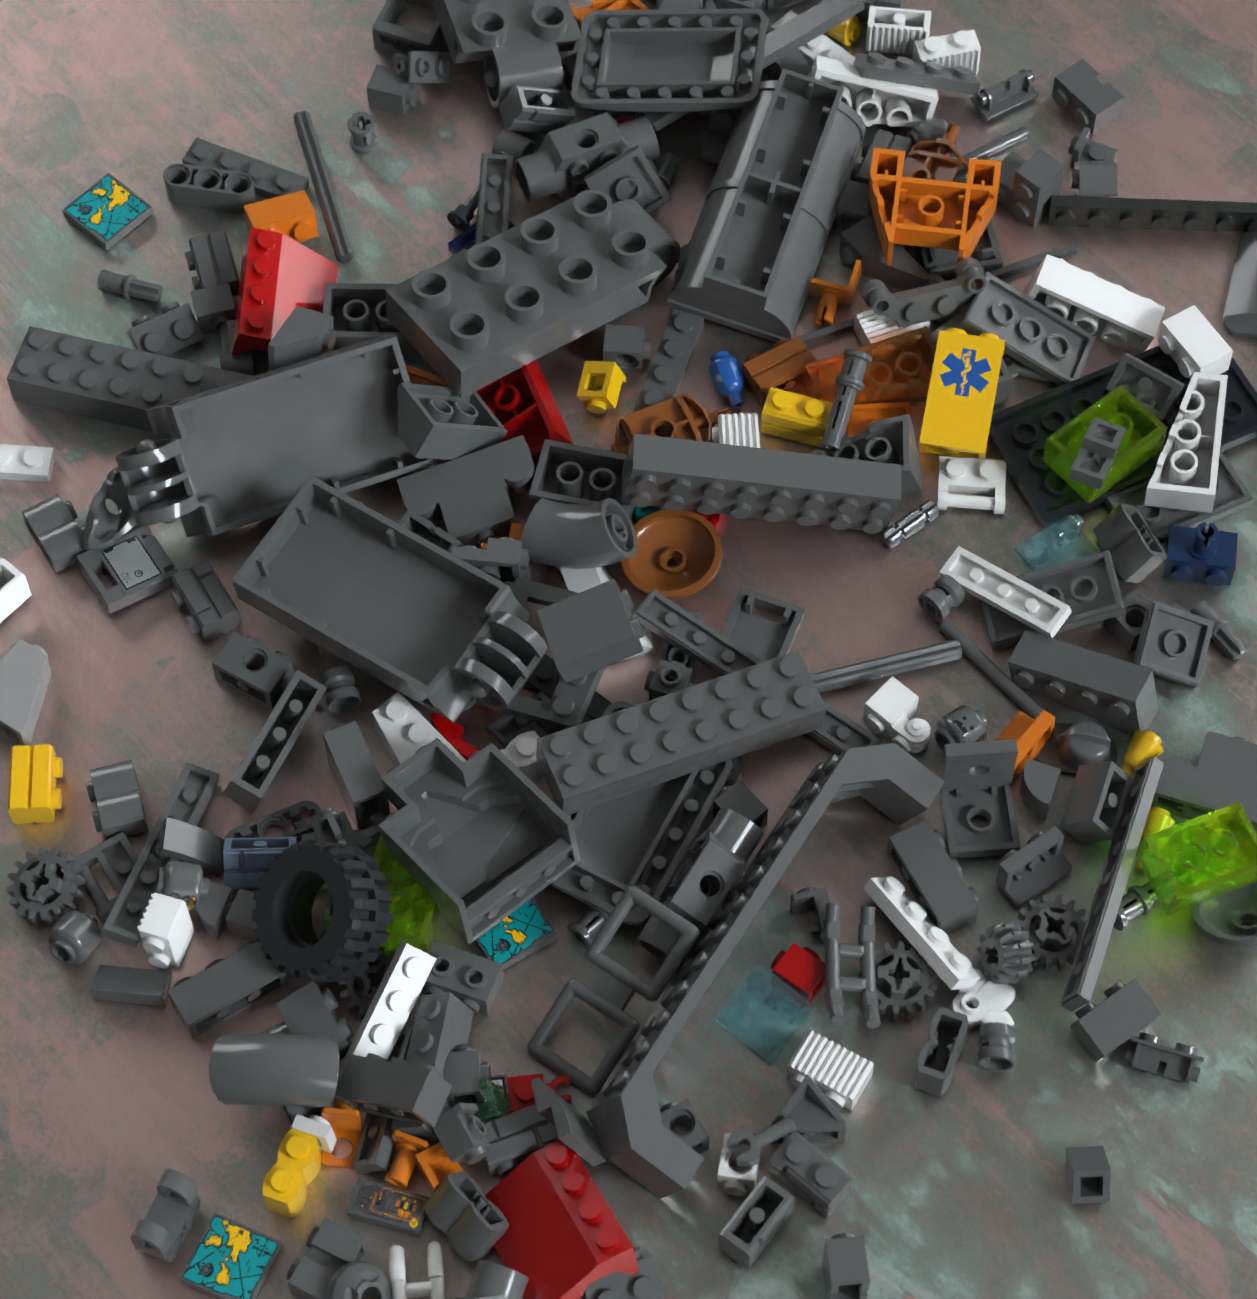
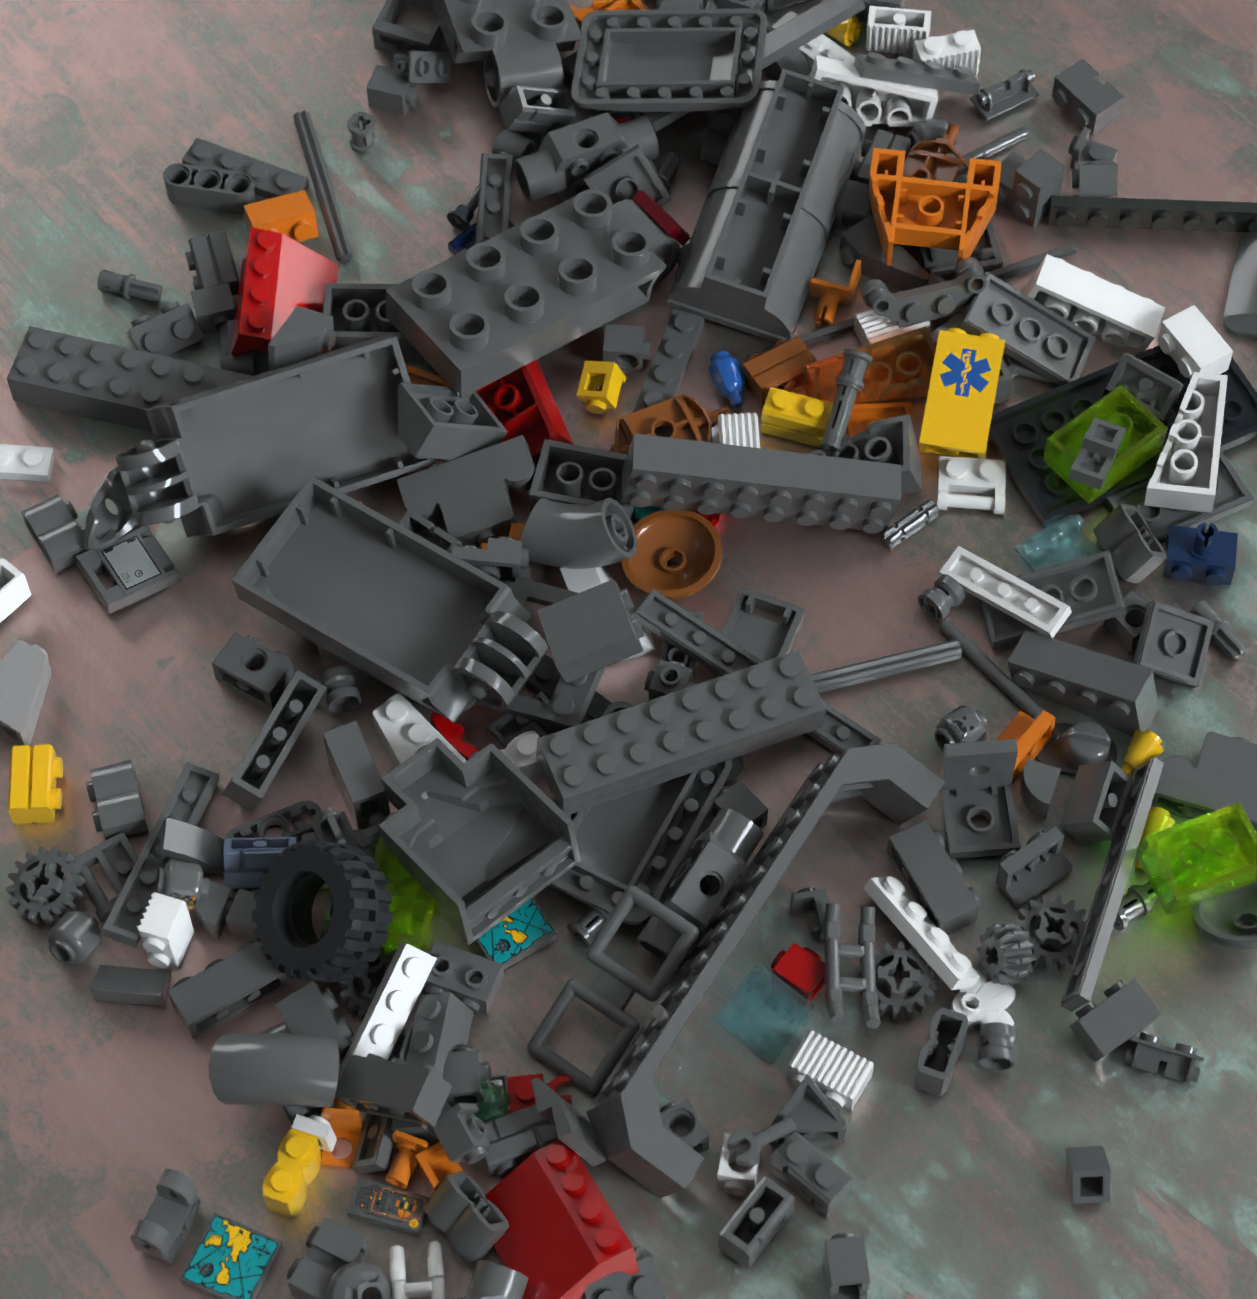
tile [62,173,153,251] -> none
dark grey brick [170,559,242,642] -> none
white brick [863,676,931,753] -> none
none -> dark red tile [632,190,691,246]

